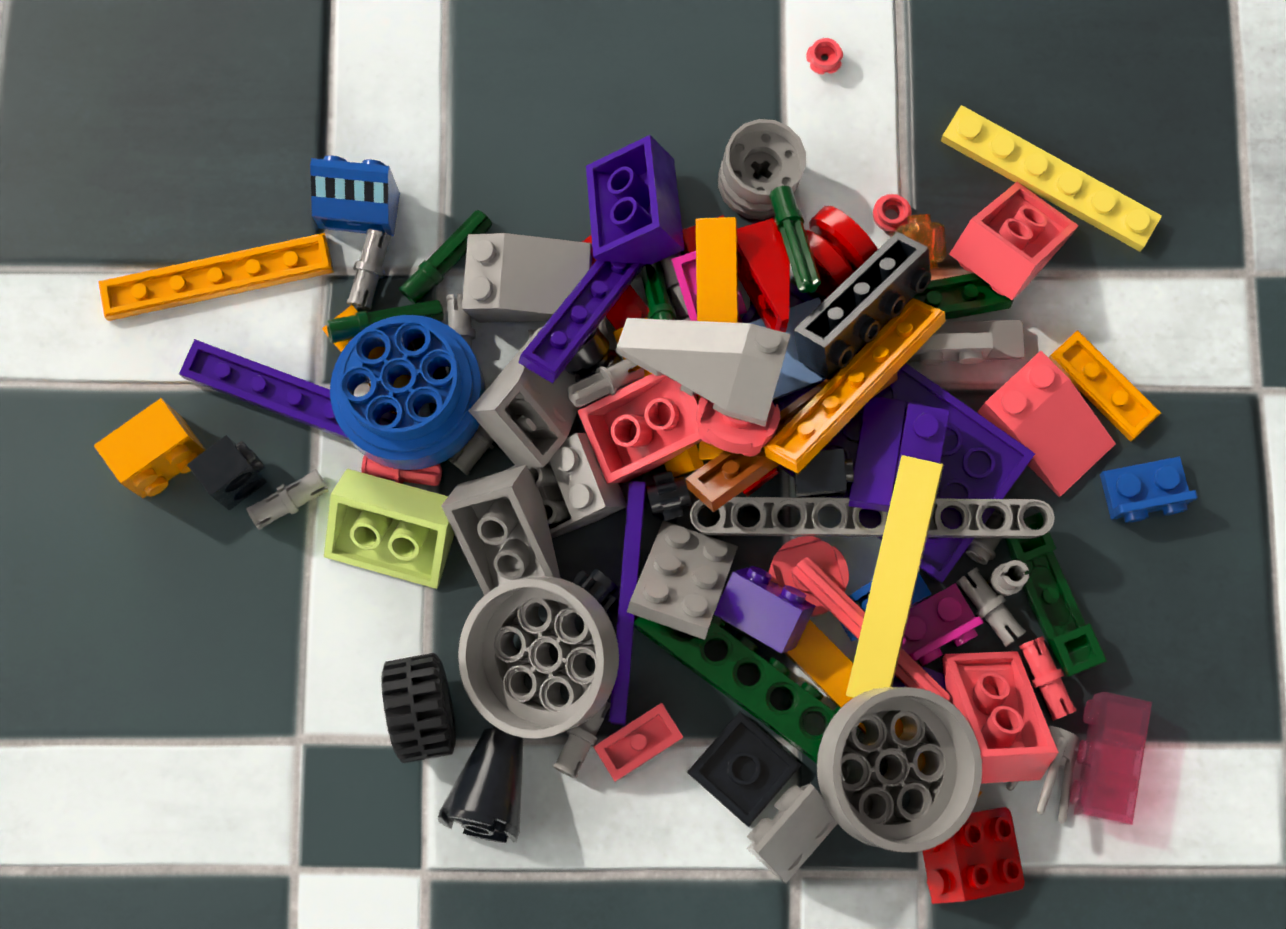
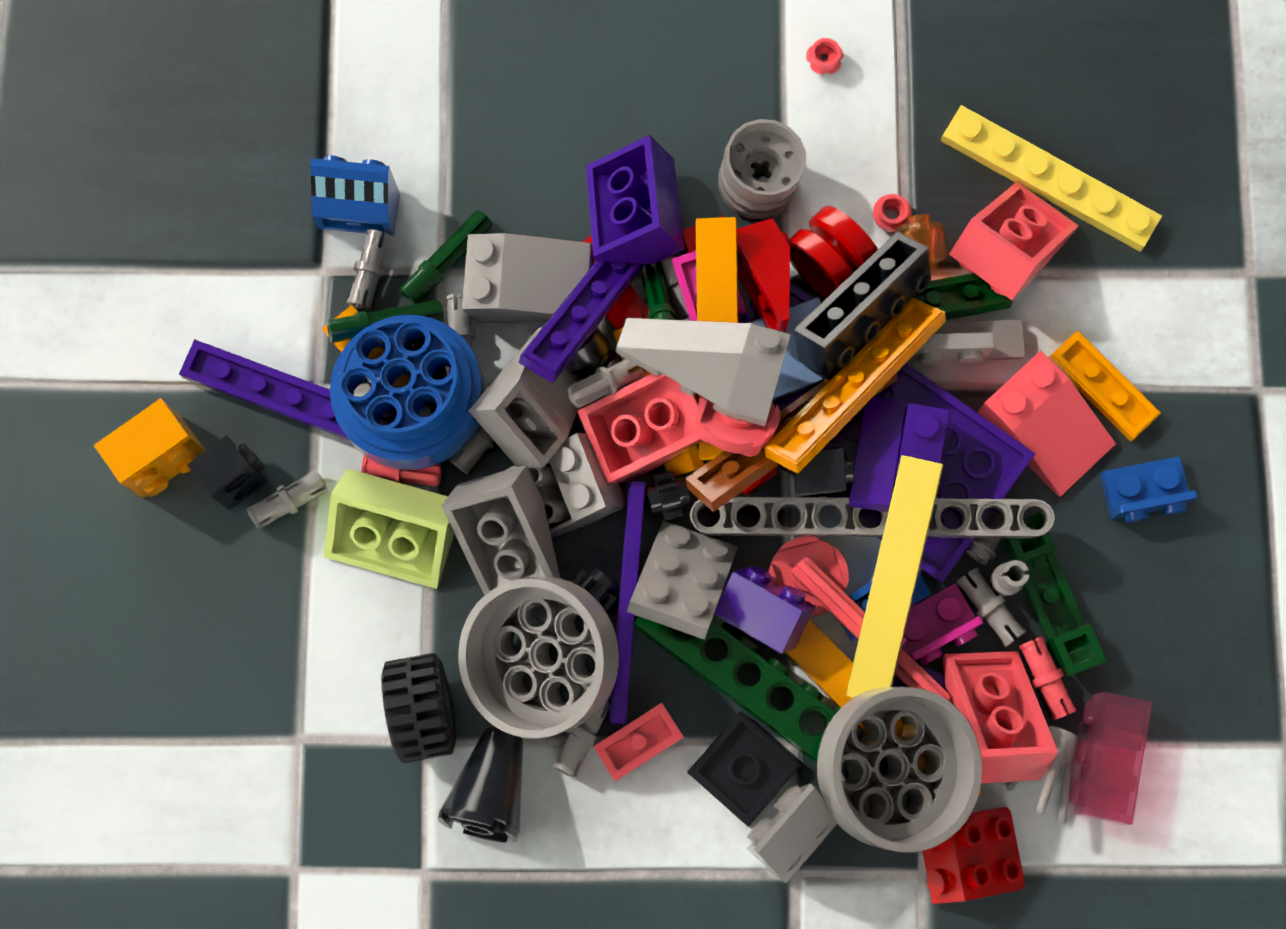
light orange tile [98,233,334,321] -> none
dark green axle [769,185,821,293] -> none

